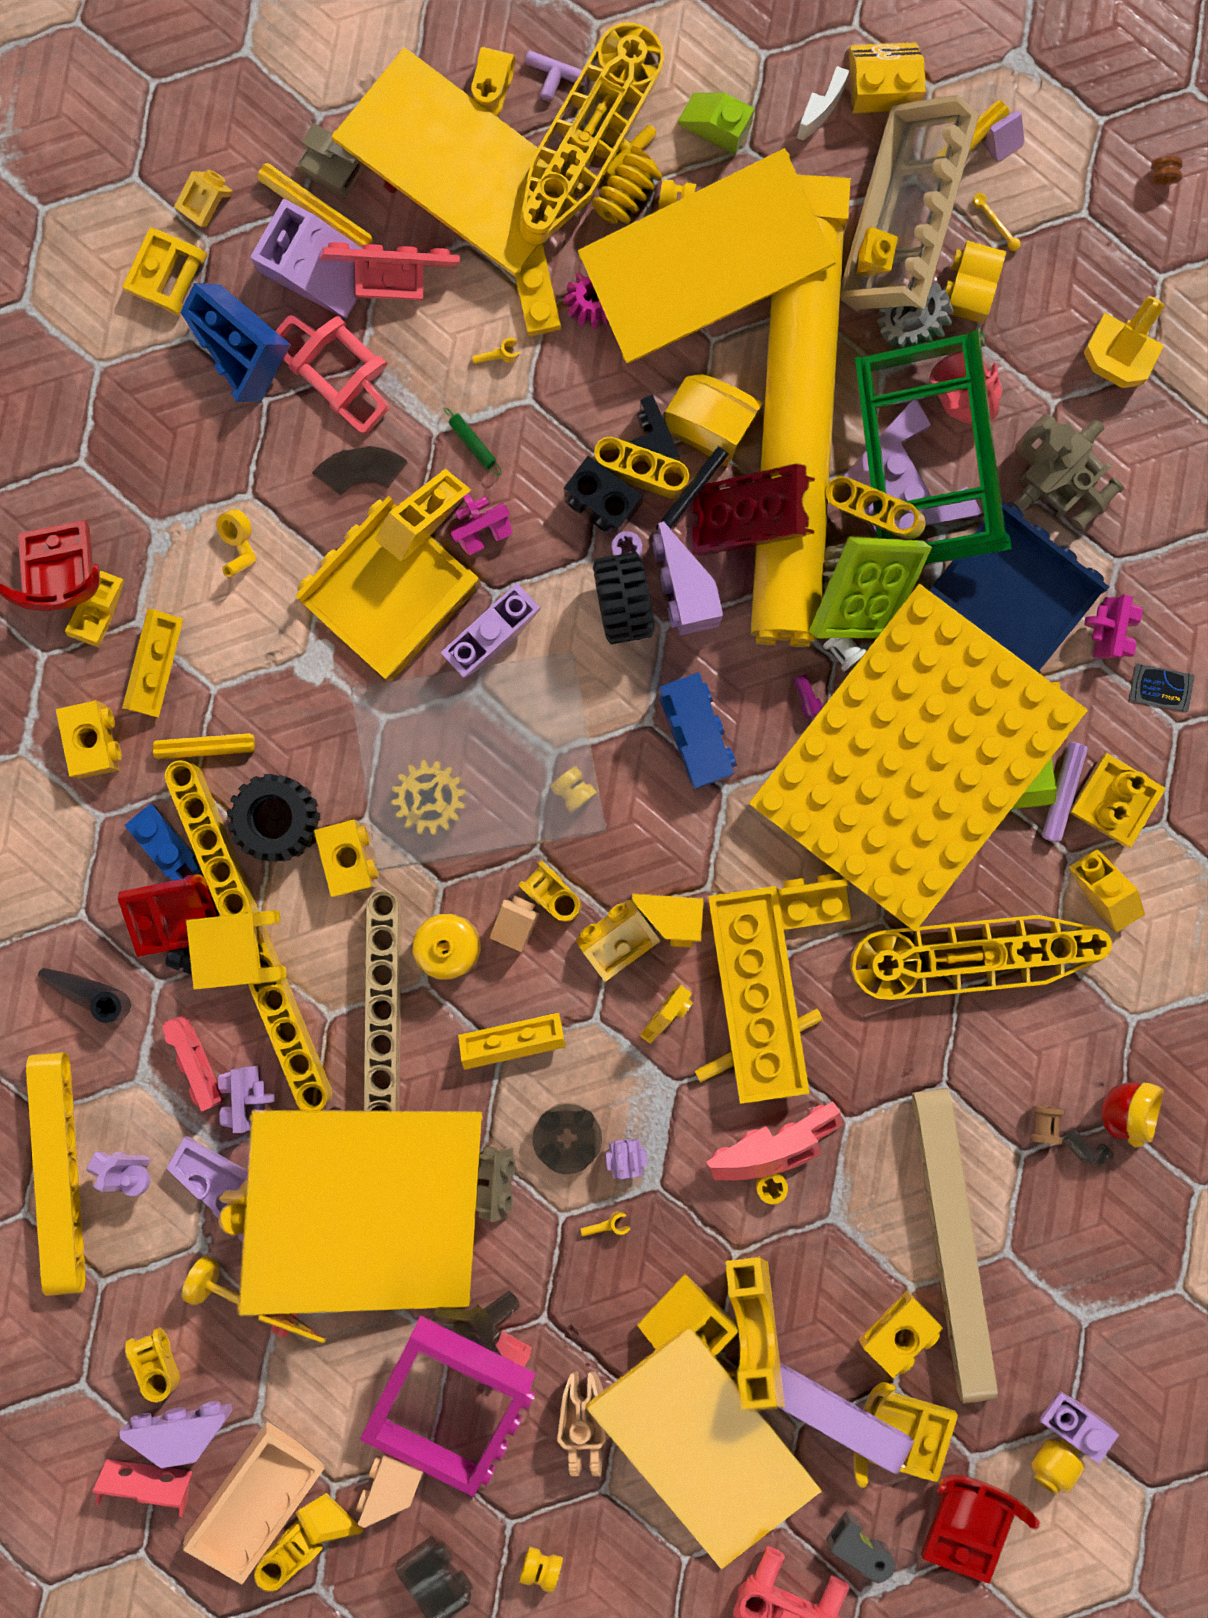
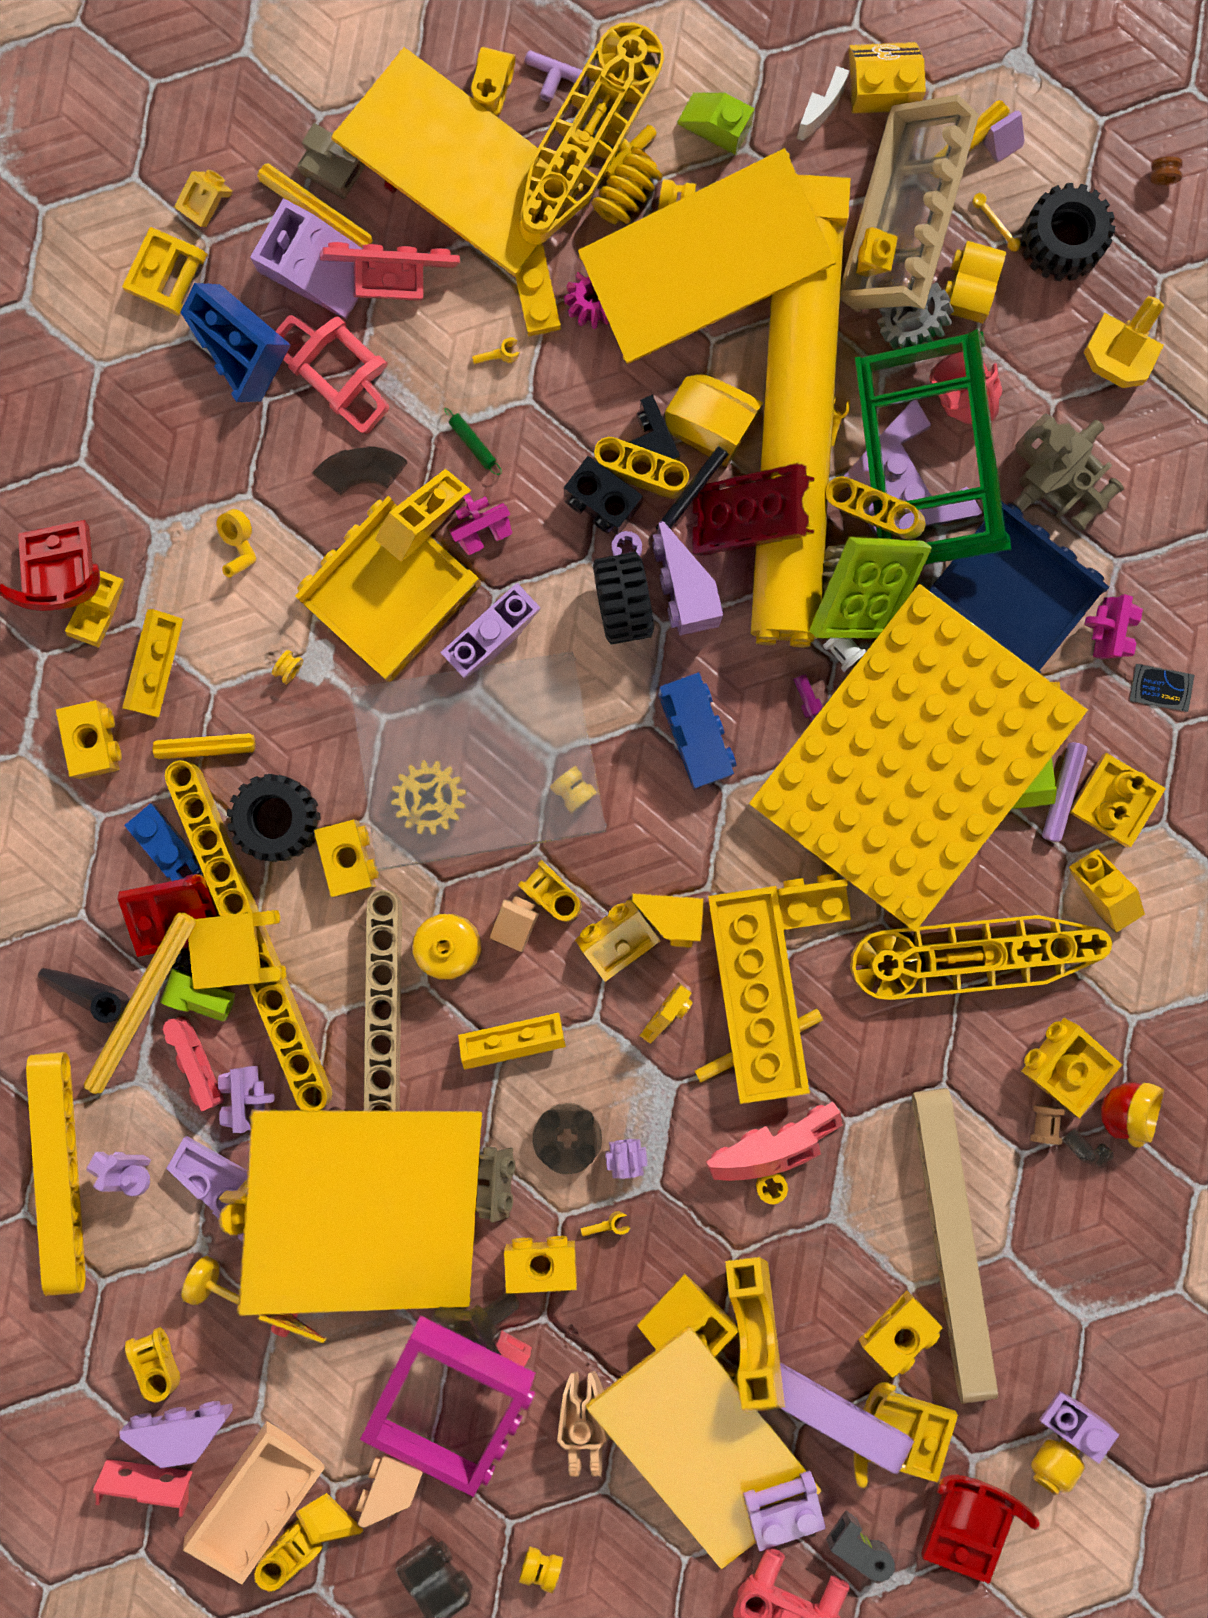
none -> yellow axle [84,913,195,1094]
none -> lime piece [160,969,236,1022]
none -> yellow bush [272,649,304,684]
none -> yellow brick [504,1236,577,1294]
none -> lavender plate [743,1471,826,1551]
none -> yellow hand [831,396,851,446]
none -> black tyre [1020,183,1116,281]
none -> yellow plate [1021,1018,1122,1119]

